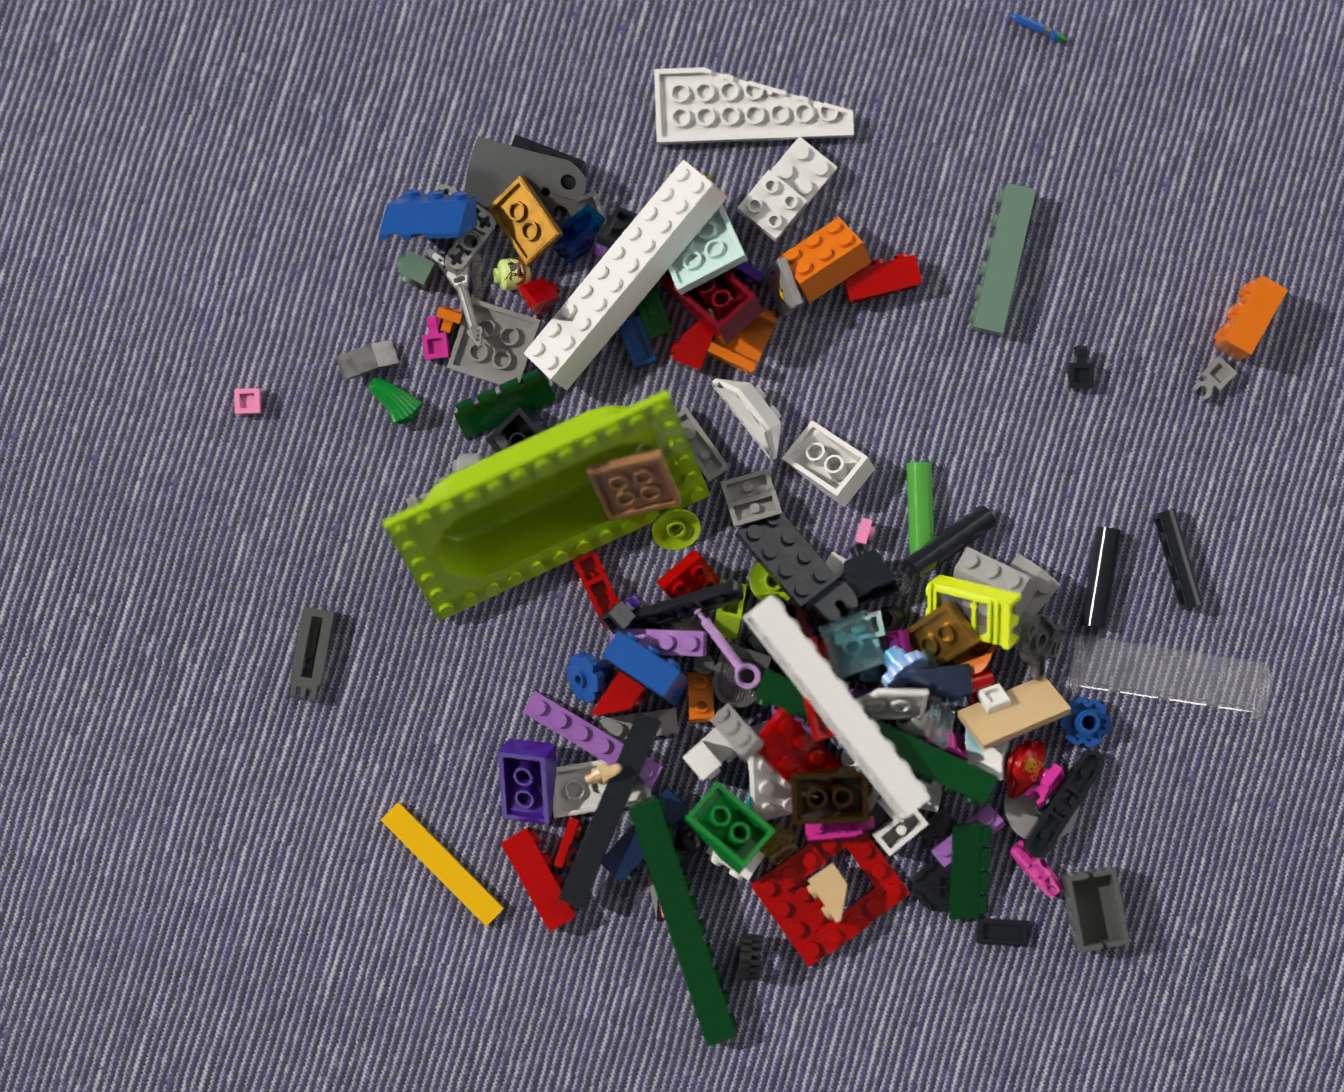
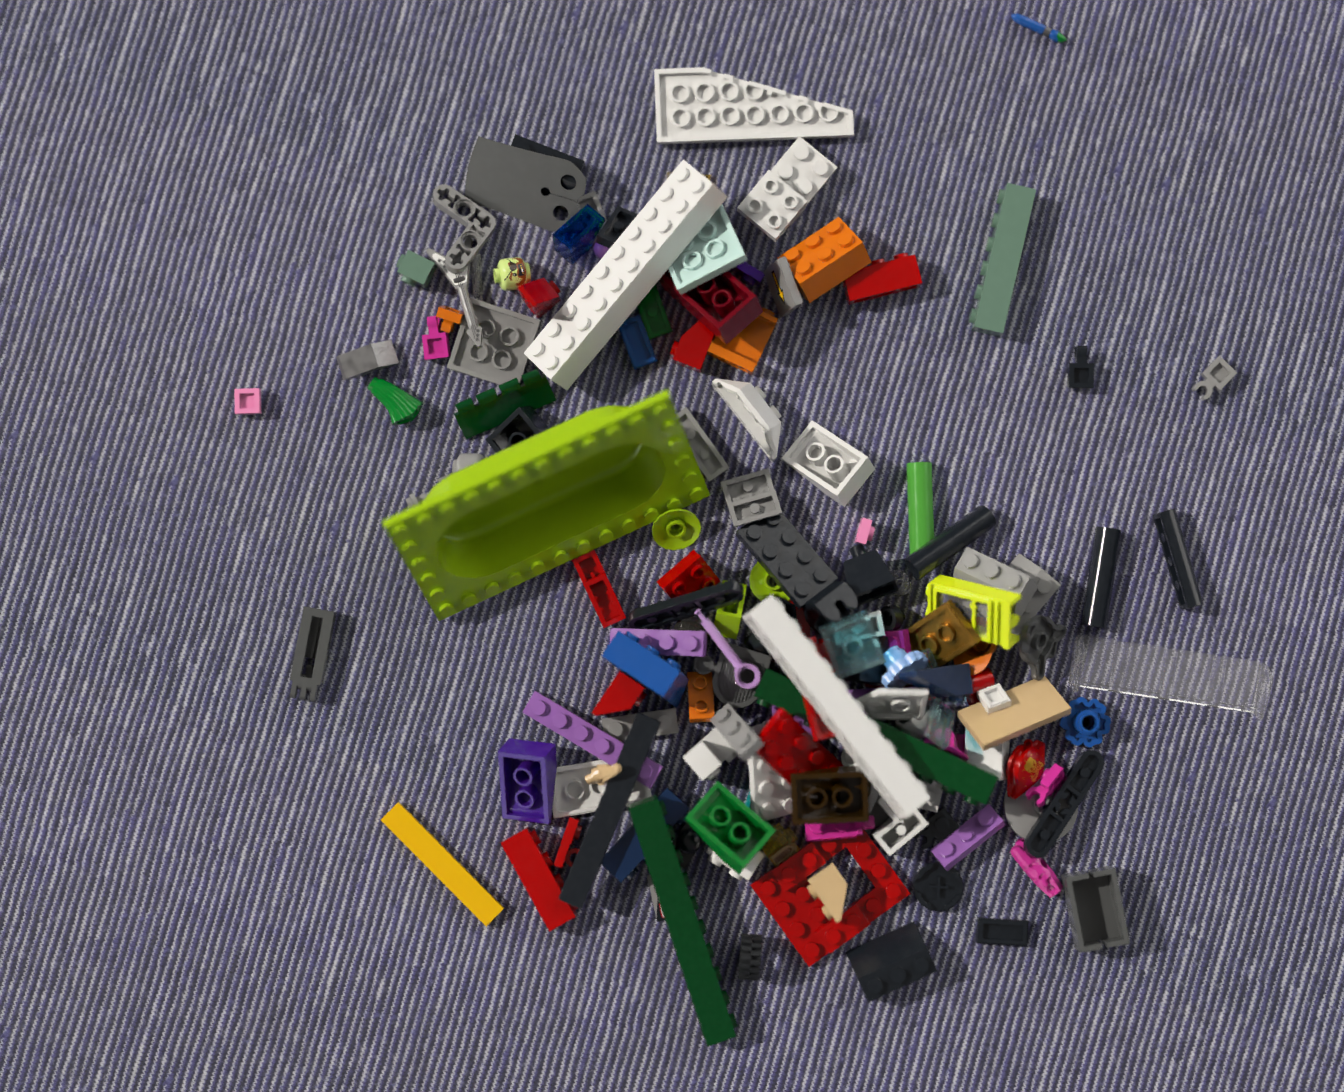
blue wedge [379,189,477,240] -> none
pearl gold tile [488,176,564,266] -> none
blue plant [566,651,612,703] -> none
medium nougat plate [587,449,682,521] -> none
black piece [599,593,642,634] -> none
white sticker [826,552,847,577] -> none
dark green windscreen [949,822,992,920] -> none
orange brick [1213,275,1288,361] -> none
none -> black slope [845,921,937,1002]

